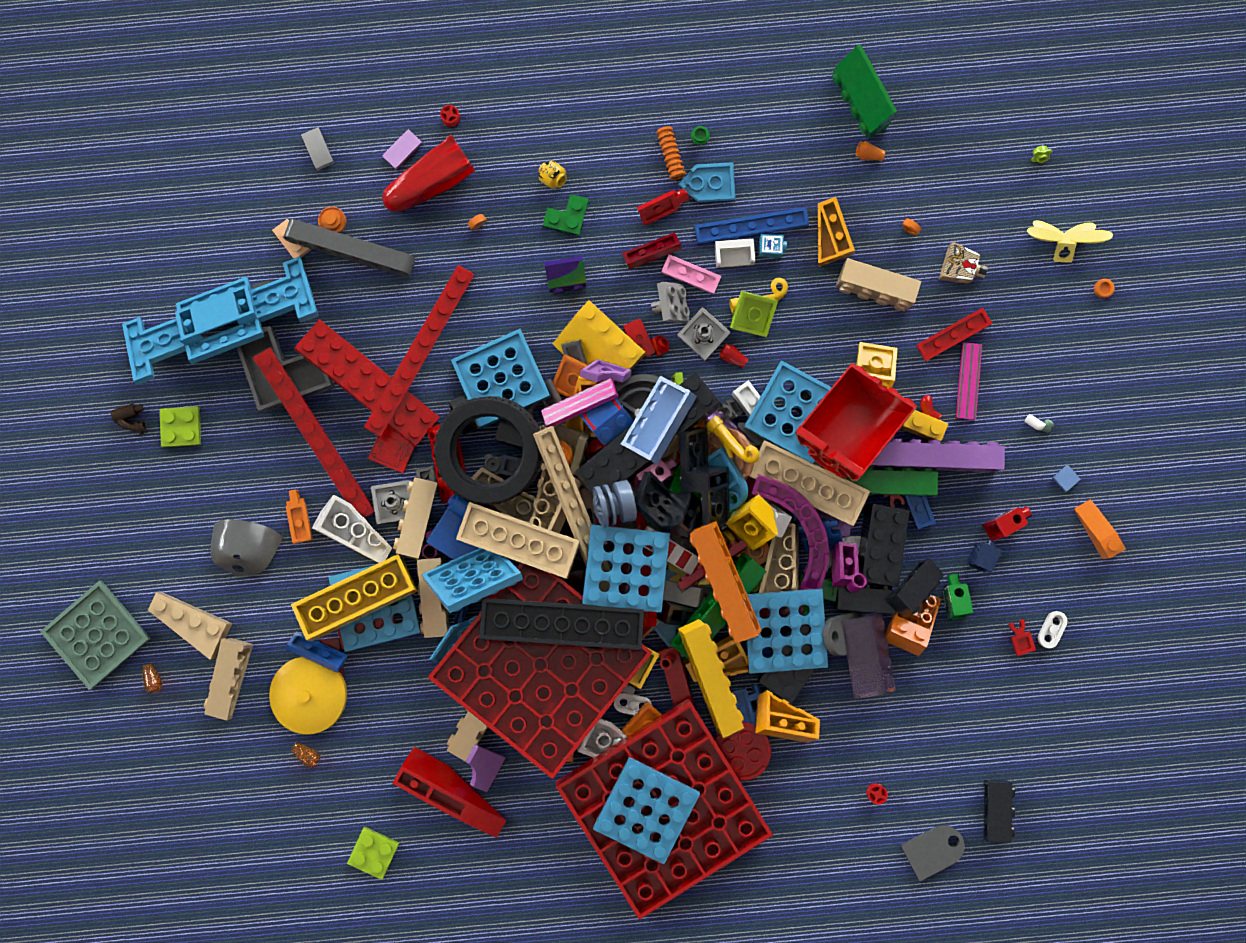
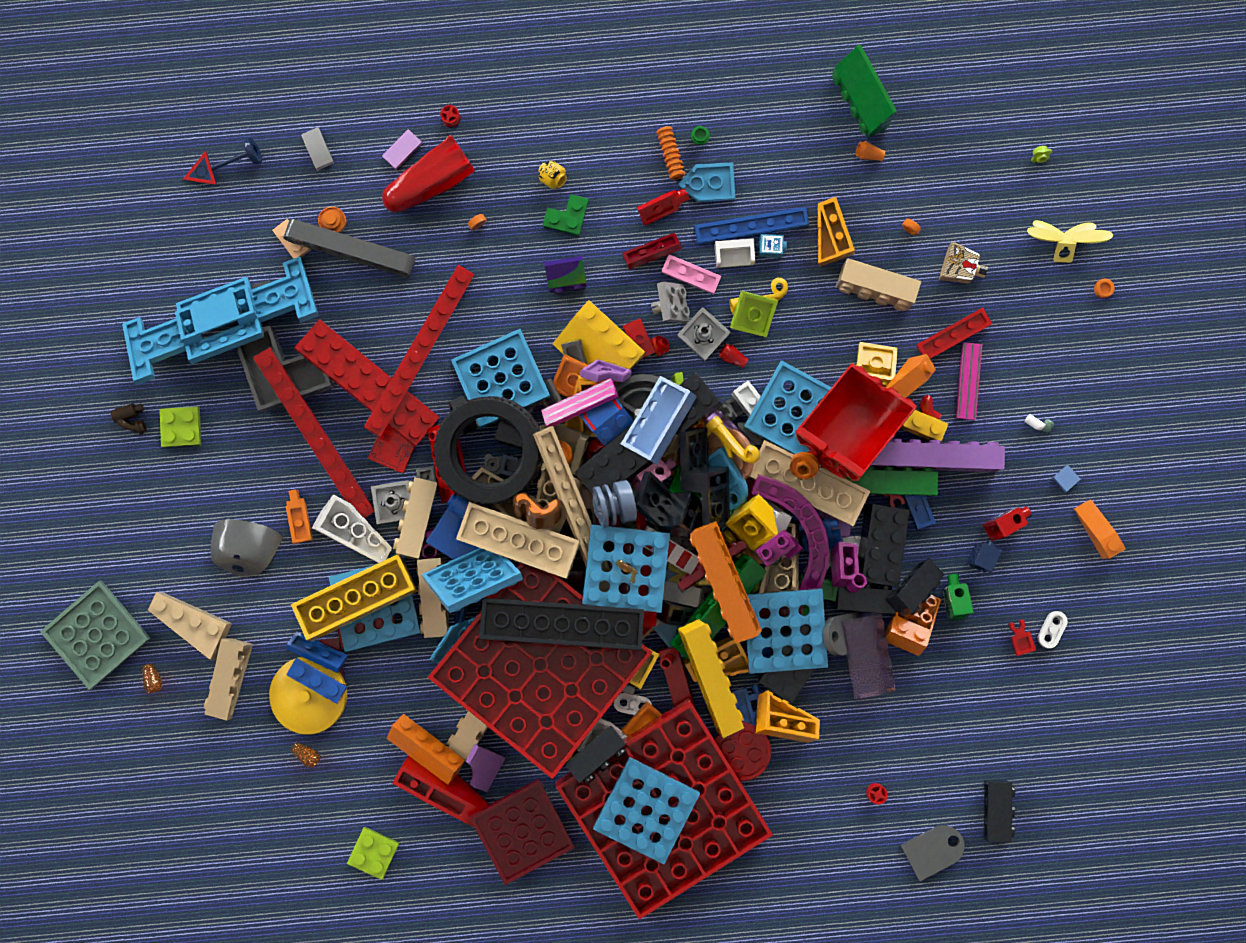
none -> dark blue piece [183,137,262,185]
none -> blue plate [286,658,347,704]
none -> orange brick [386,714,465,785]
none -> dark red plate [469,779,575,885]
none -> reddish brown animal [513,493,562,529]
none -> black brick [564,726,628,785]
none -> clear orange piece [616,559,638,583]
none -> magenta hips [756,530,803,567]
none -> orange plate [790,452,819,479]
none -> orange slope [886,354,936,398]

